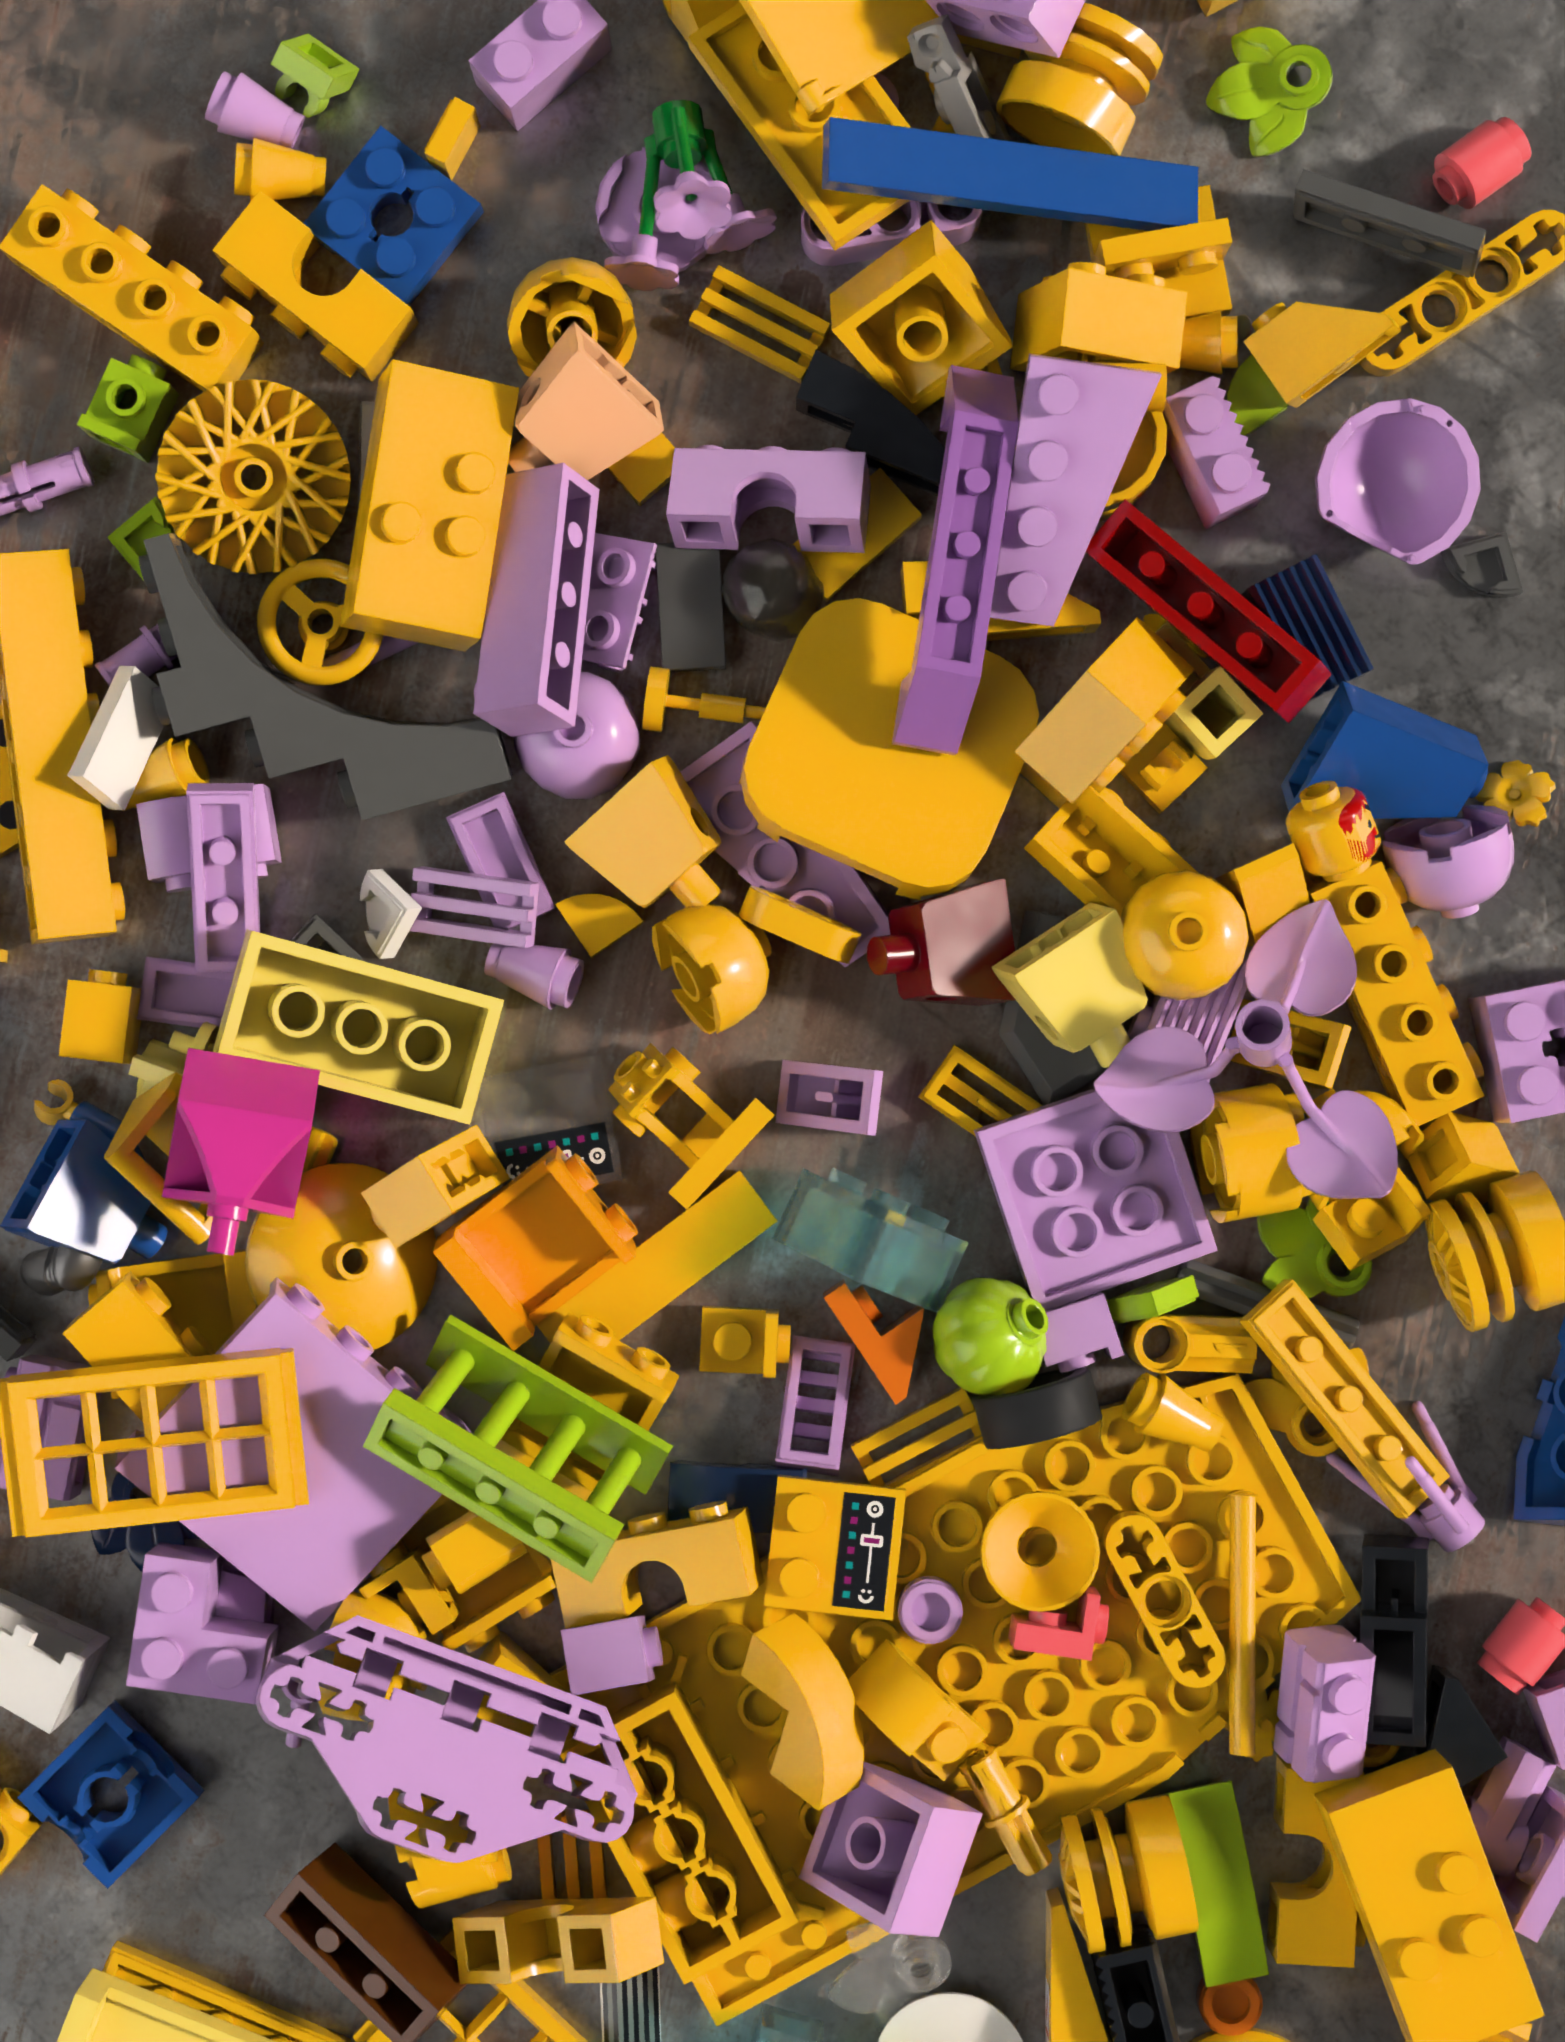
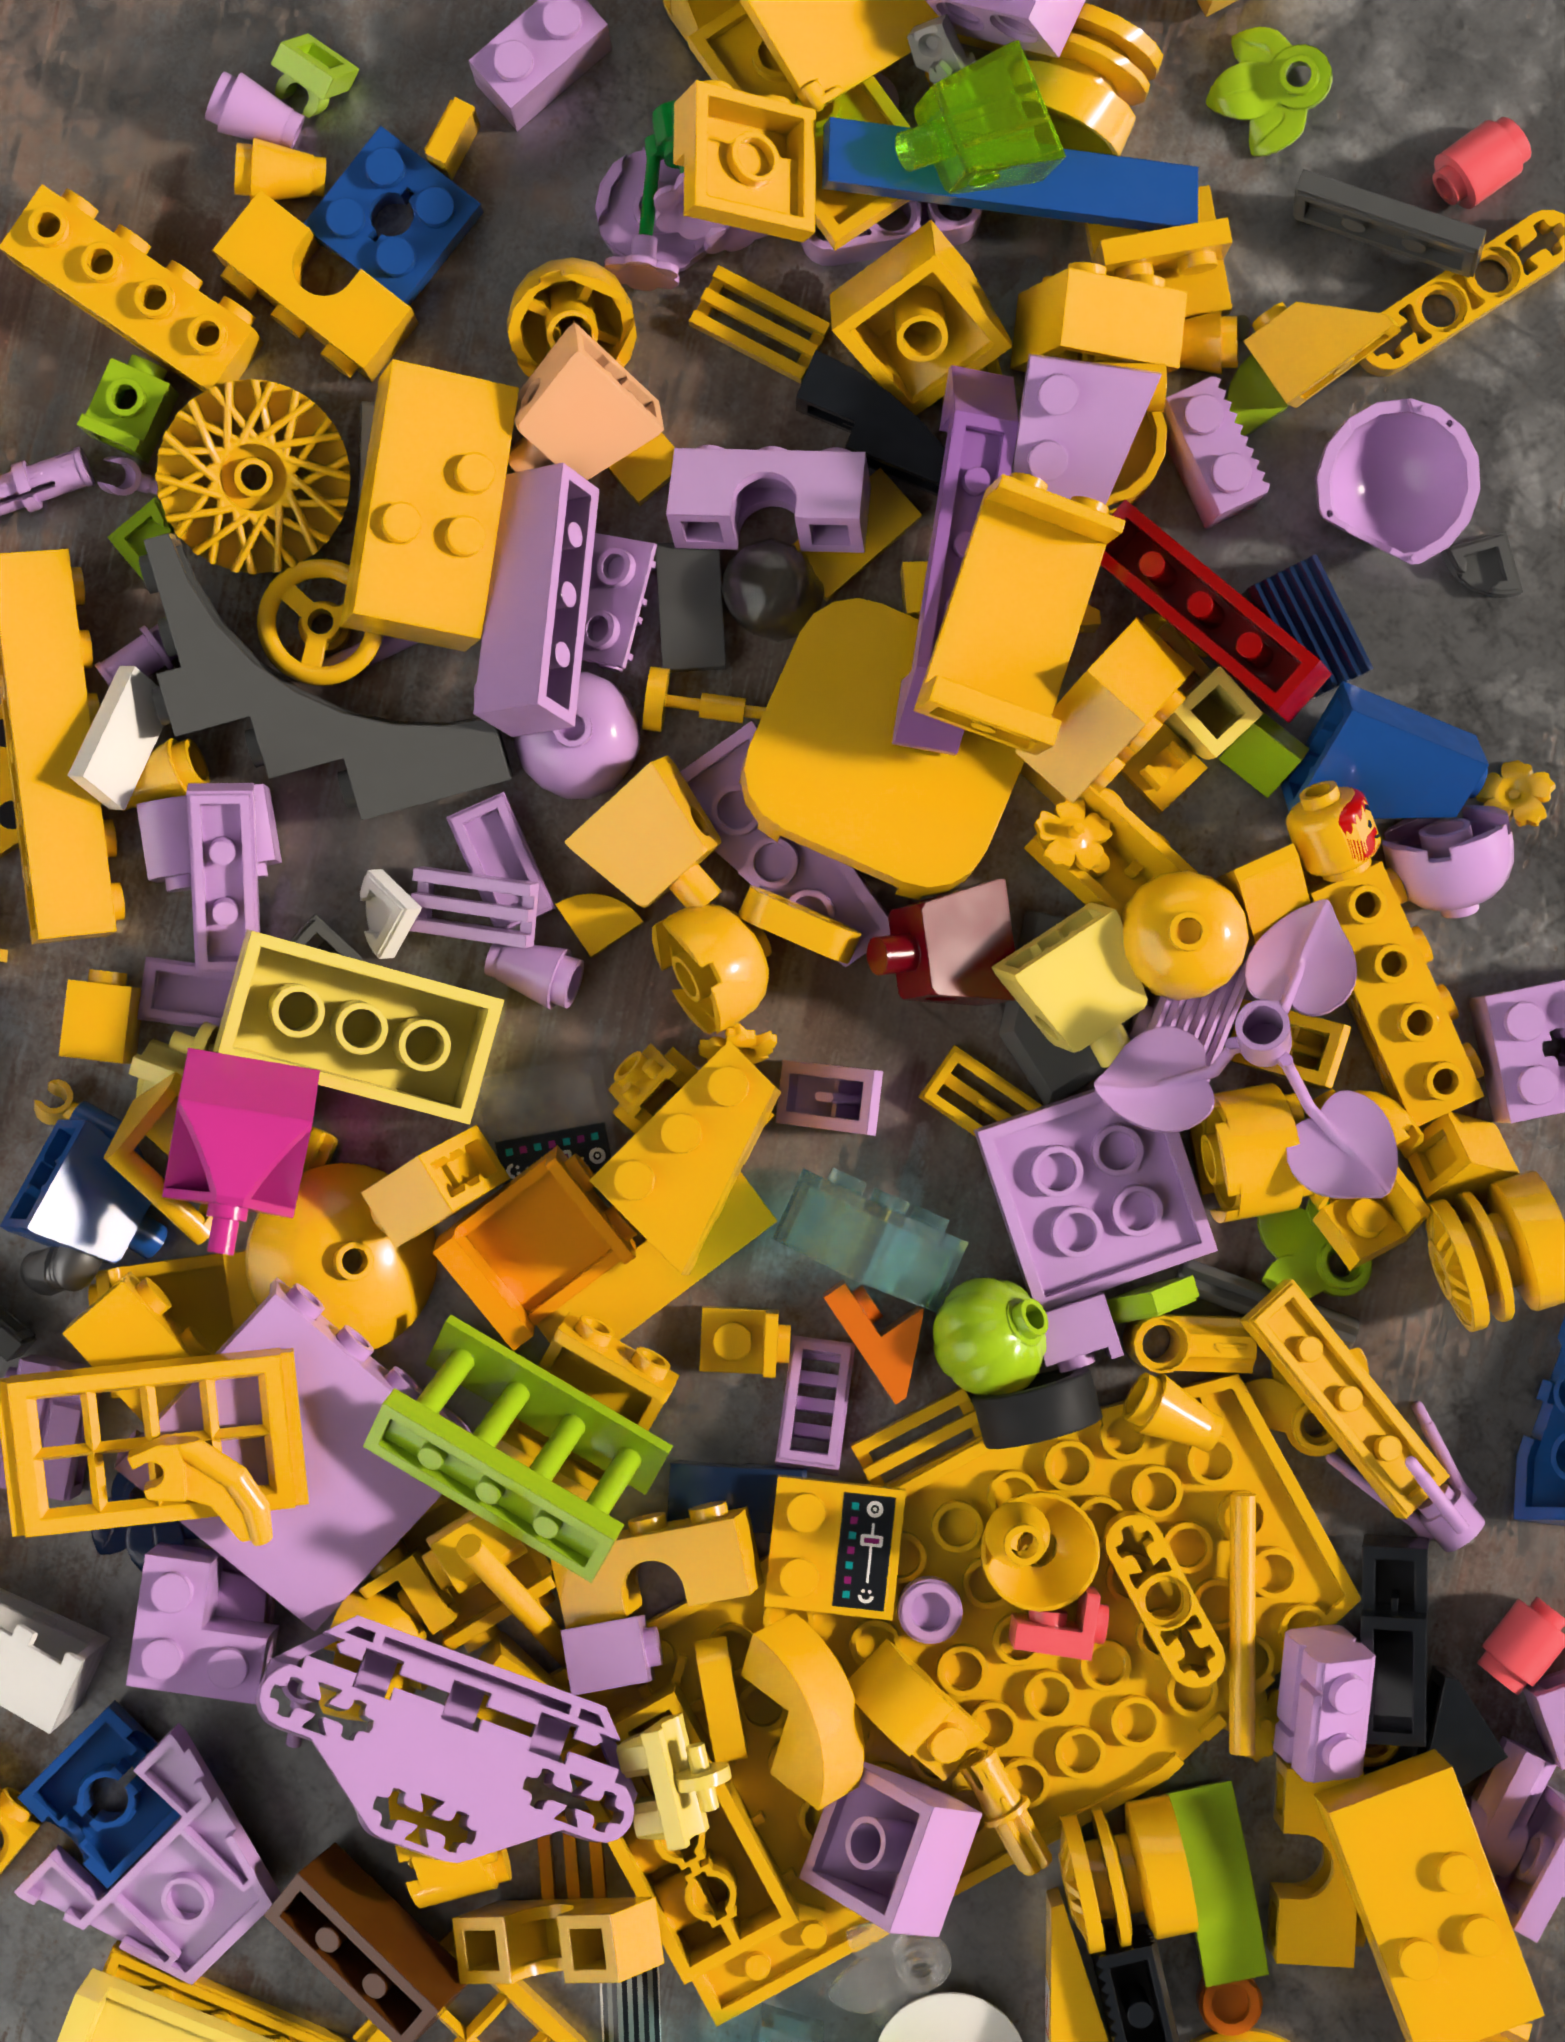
none -> lavender wing [14,1723,281,1985]
none -> lavender hand [97,456,158,496]
none -> yellow piece [127,1436,273,1546]
none -> yellow bar [456,1533,566,1667]
none -> yellow wedge [589,1041,781,1275]
none -> light yellow hips [616,1713,732,1851]
none -> yellow plate [673,80,816,243]
none -> yellow beam [695,1636,748,1762]
none -> yellow plant [698,1023,777,1064]
none -> clear neon green torso [895,40,1066,194]
none -> yellow panel [914,472,1126,756]
none -> yellow cone [985,1502,1050,1567]
none -> yellow plant [1034,798,1112,872]
none -> lime tile [1218,712,1309,798]

